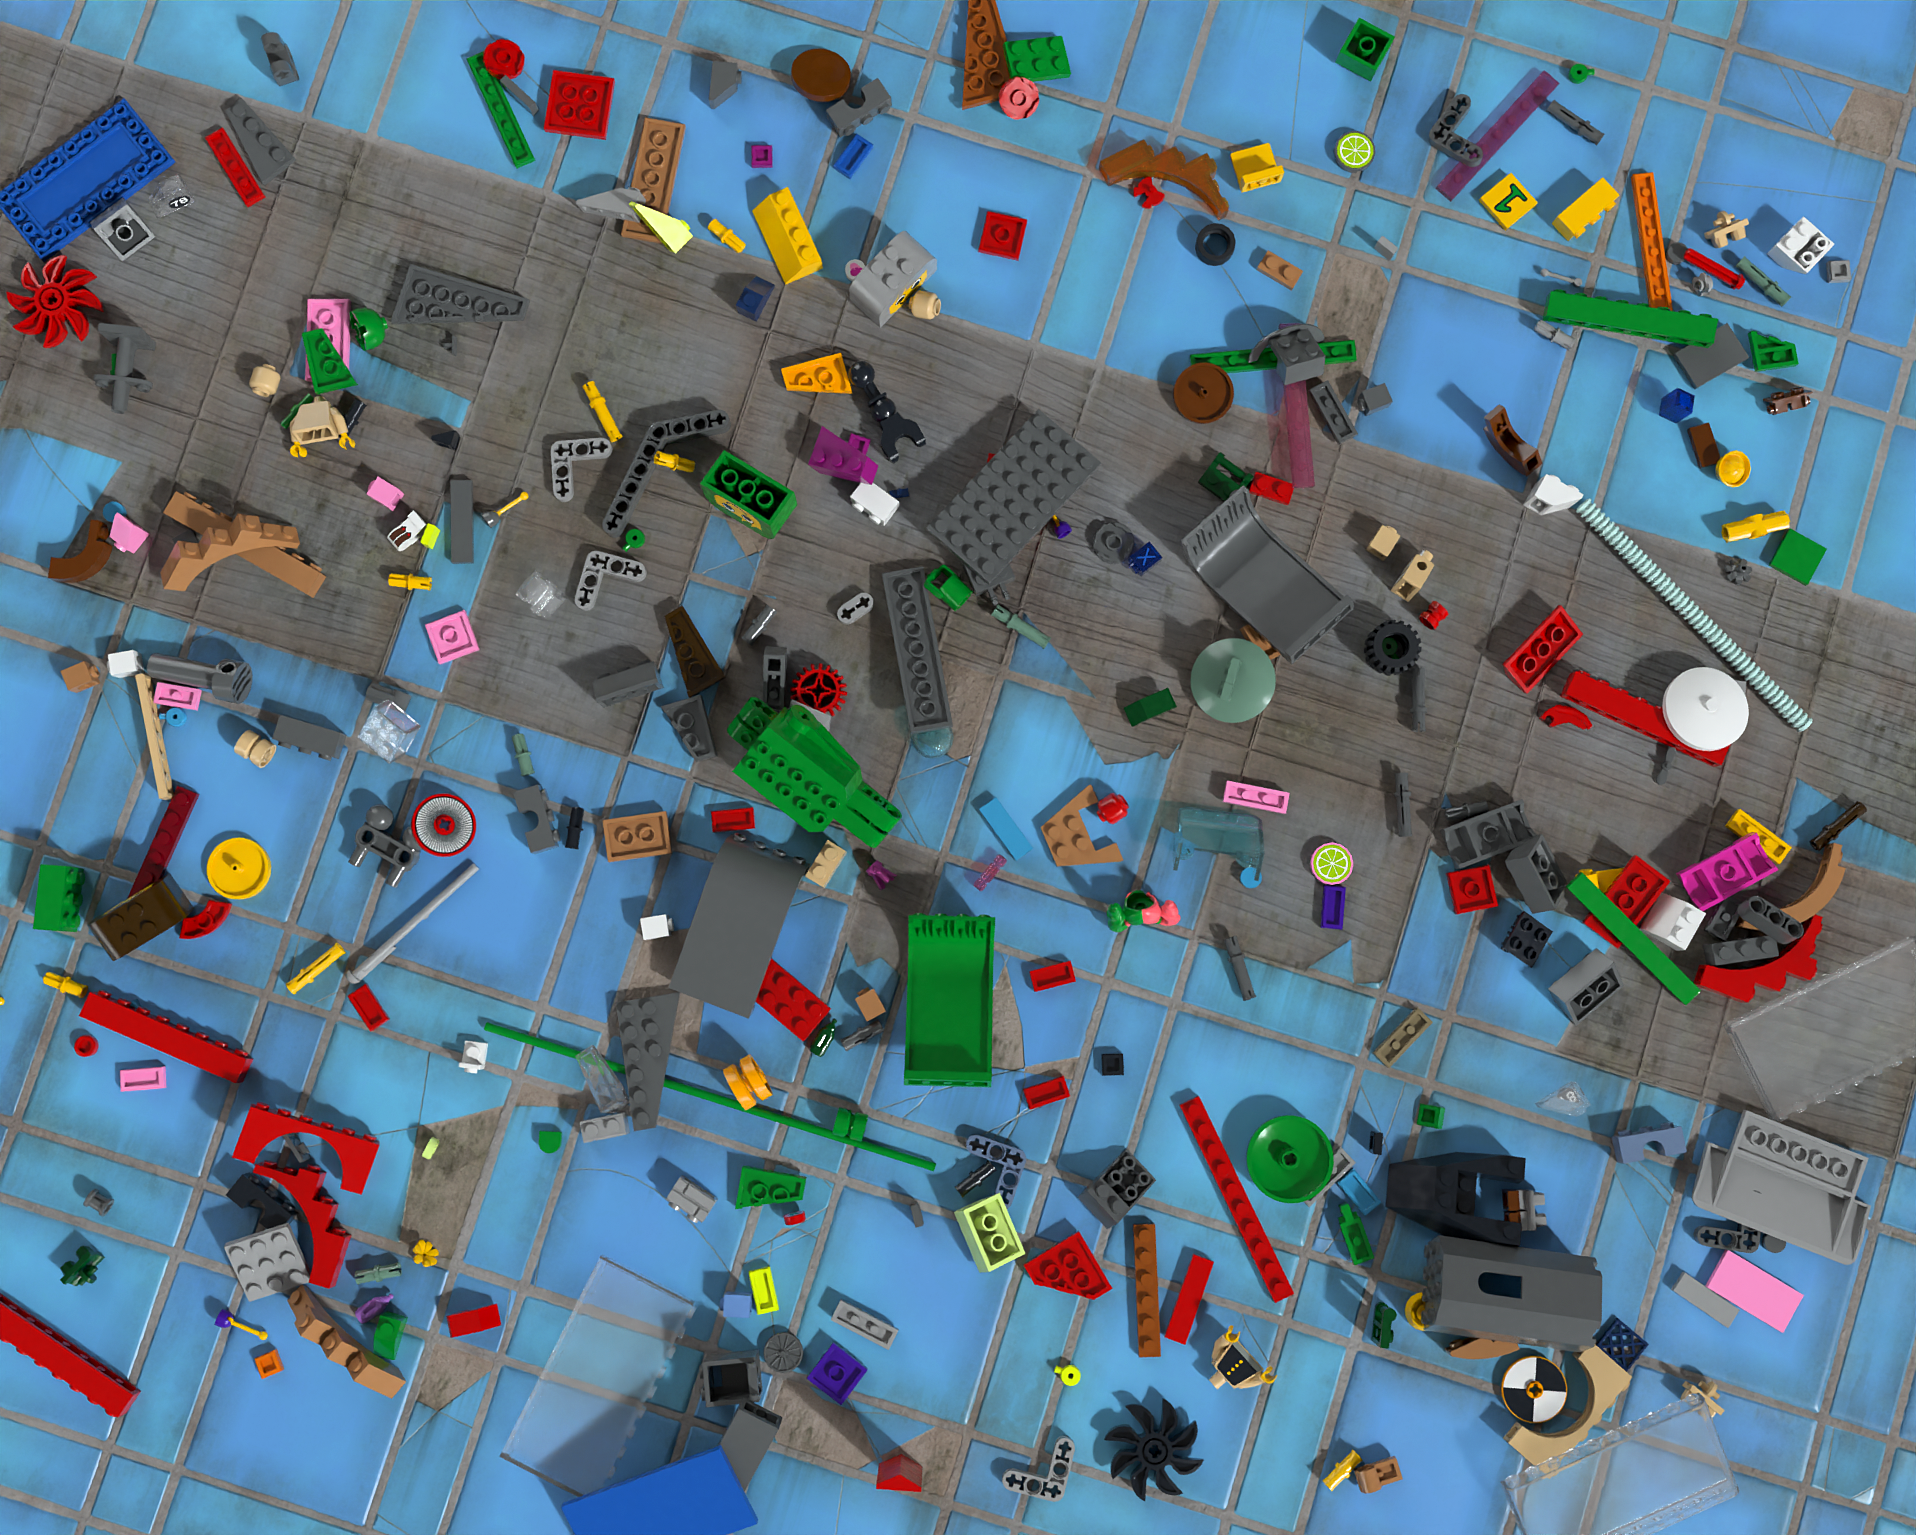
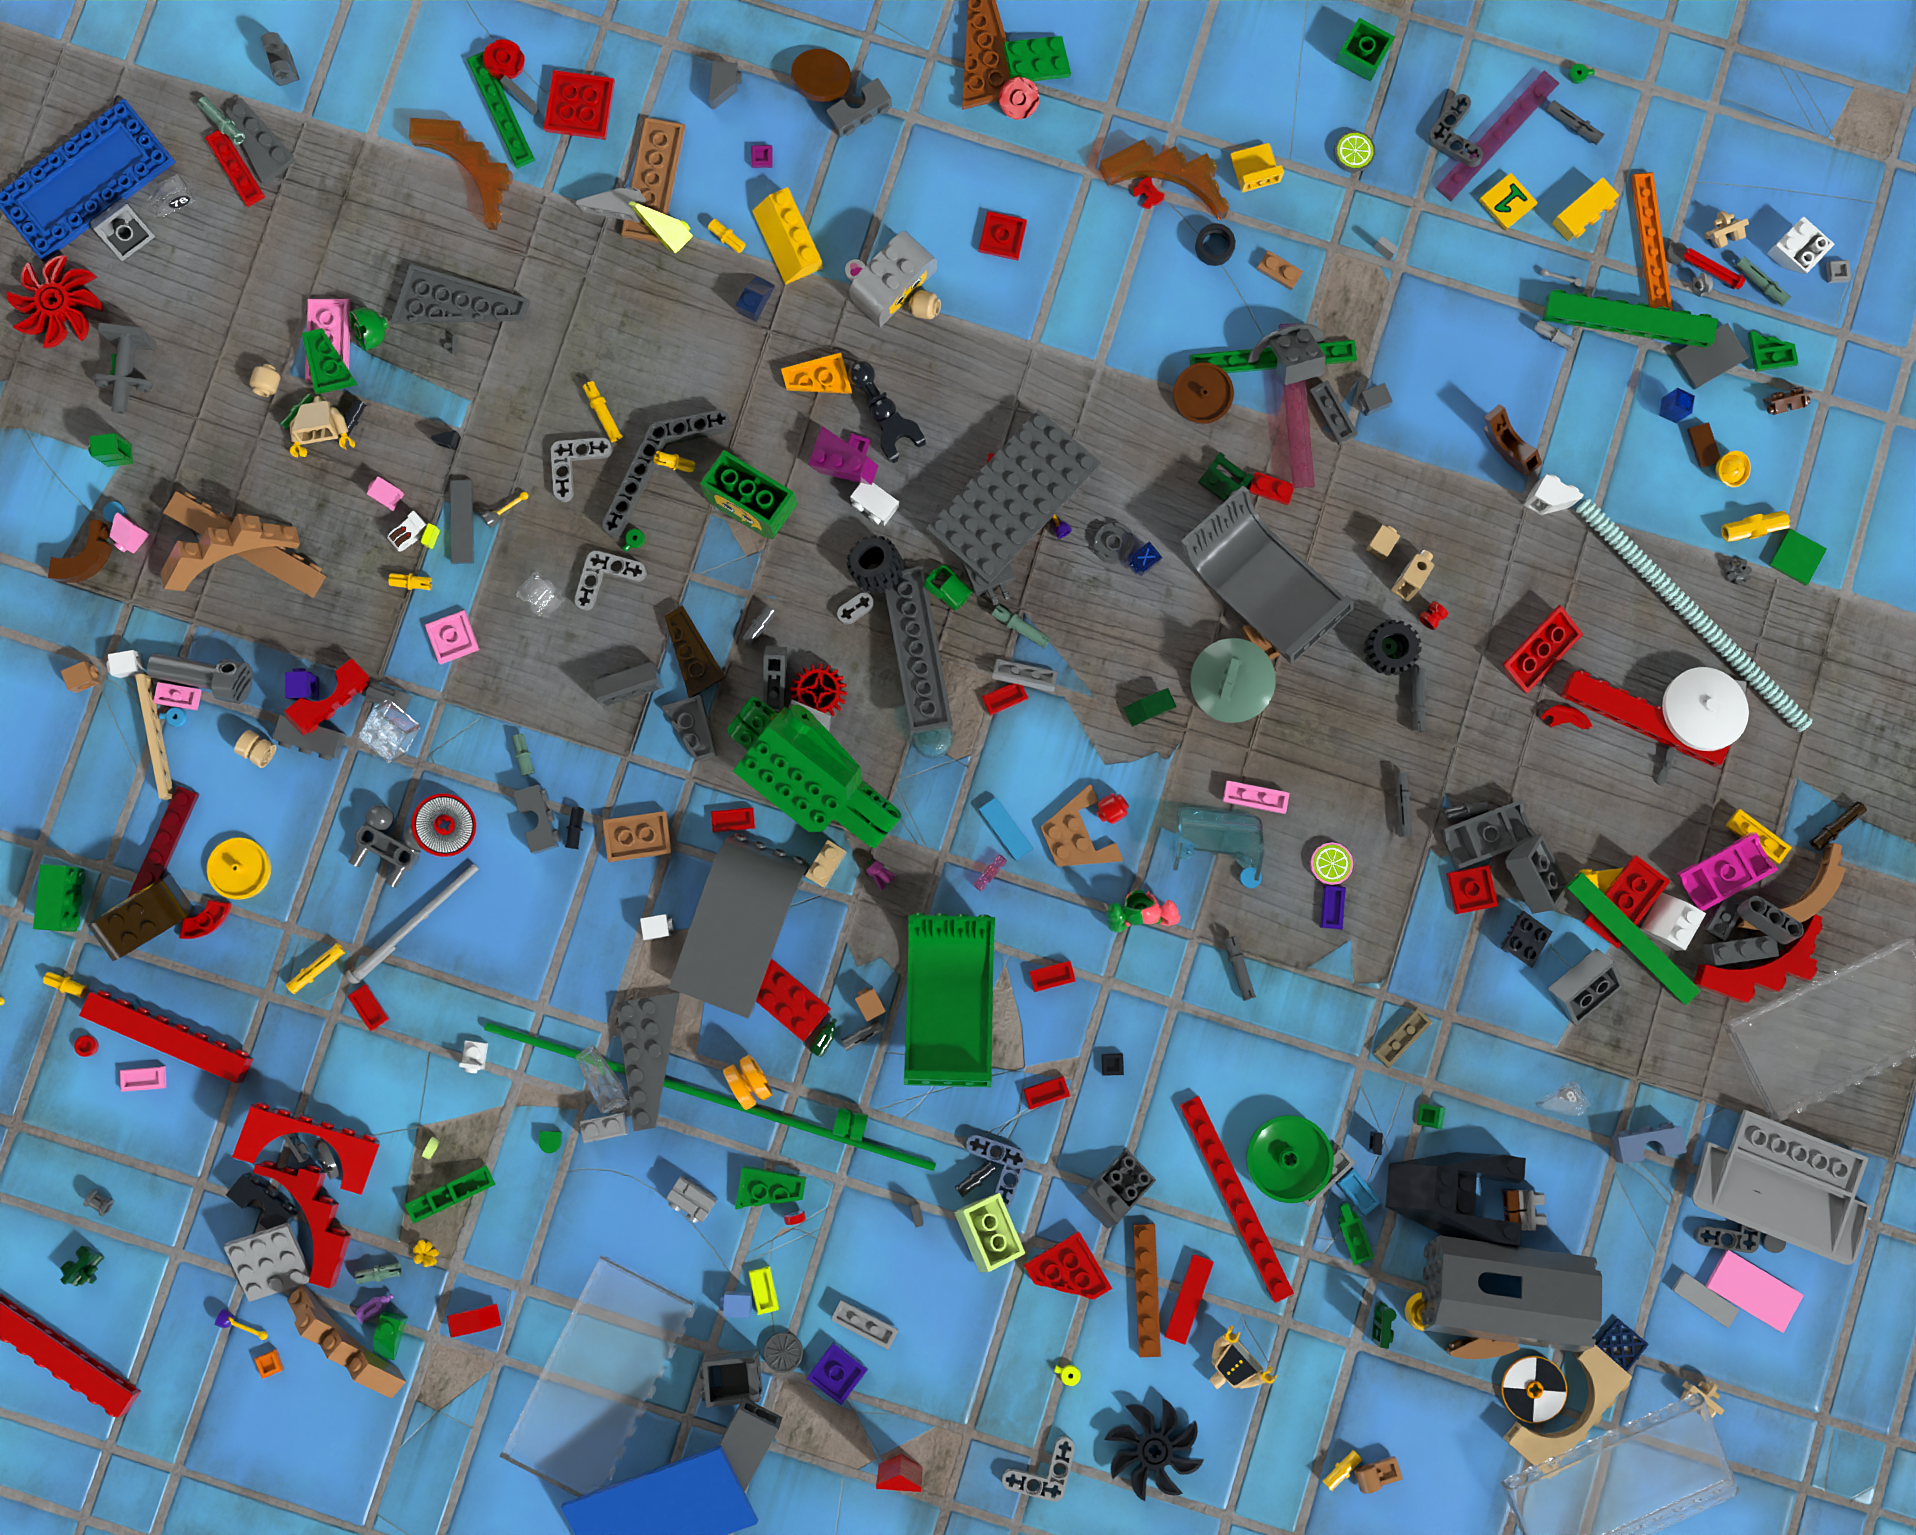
blue tile [833,133,873,179] -> none
dark blue piece [889,488,909,499] -> none
none -> green piece [88,433,133,467]
none -> sand green pin [197,96,245,145]
none -> red arch [284,658,370,736]
none -> dark purple brick [285,668,319,702]
none -> dark grey tile [313,1138,339,1180]
none -> green slope [404,1165,496,1224]
none -> clear orange arch [409,118,513,230]
none -> black tyre [847,535,904,594]
none -> red tile [982,683,1029,716]
none -> light grey tile [992,659,1058,692]

